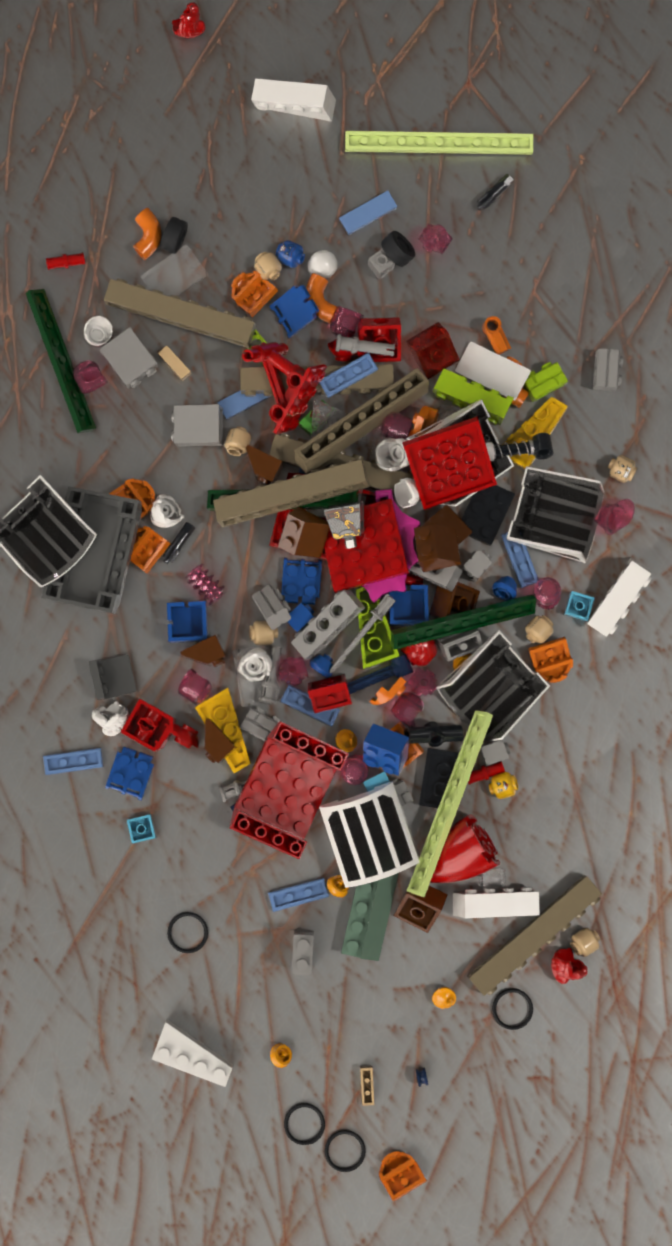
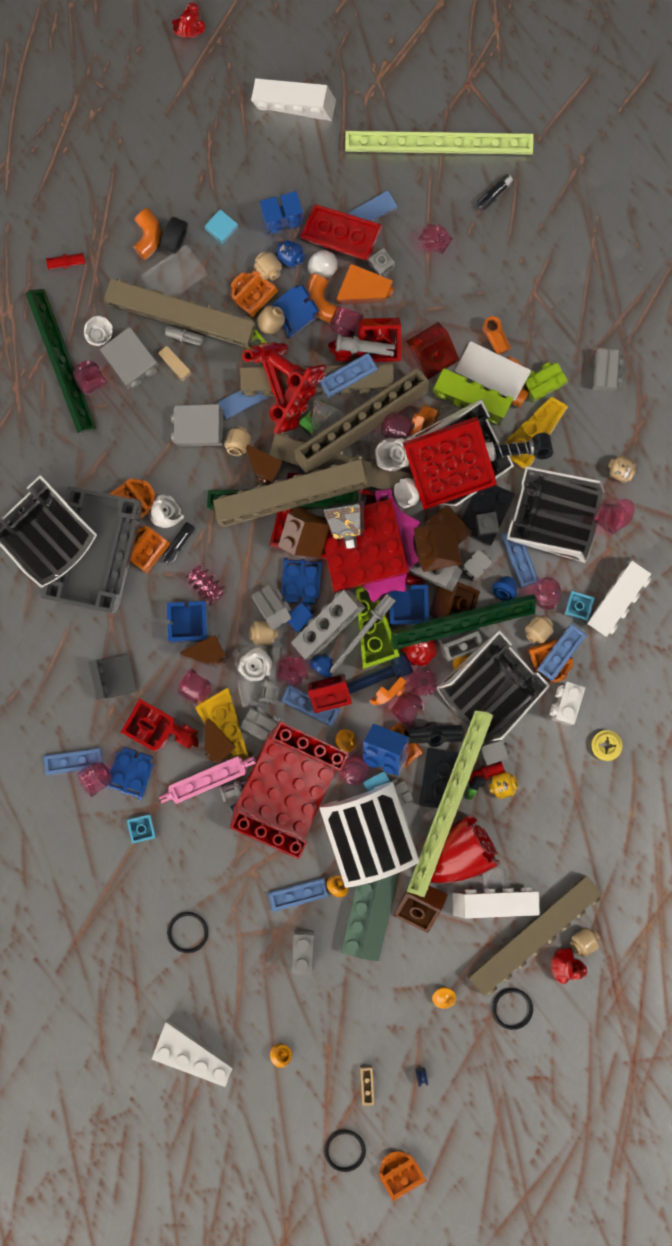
white hair [92,701,130,736] -> none
black tyre [284,1103,325,1145] -> none
black tyre [381,231,415,267] -> none
none -> clear pink helmet [78,762,112,797]
none -> bright pink plate [159,756,256,804]
none -> light grey axle [165,325,203,346]
none -> medium azure piece [204,209,238,245]
none -> tan head [257,306,285,334]
none -> blue piece [260,191,303,234]
none -> red tile [300,204,383,261]
none -> orange slope [336,264,395,304]
none -> black arm [465,776,486,800]
none -> dark grey brick [475,512,499,537]
none -> medium blue tile [536,623,587,681]
none -> white brick [549,682,586,726]
none -> light yellow gear [591,730,622,761]

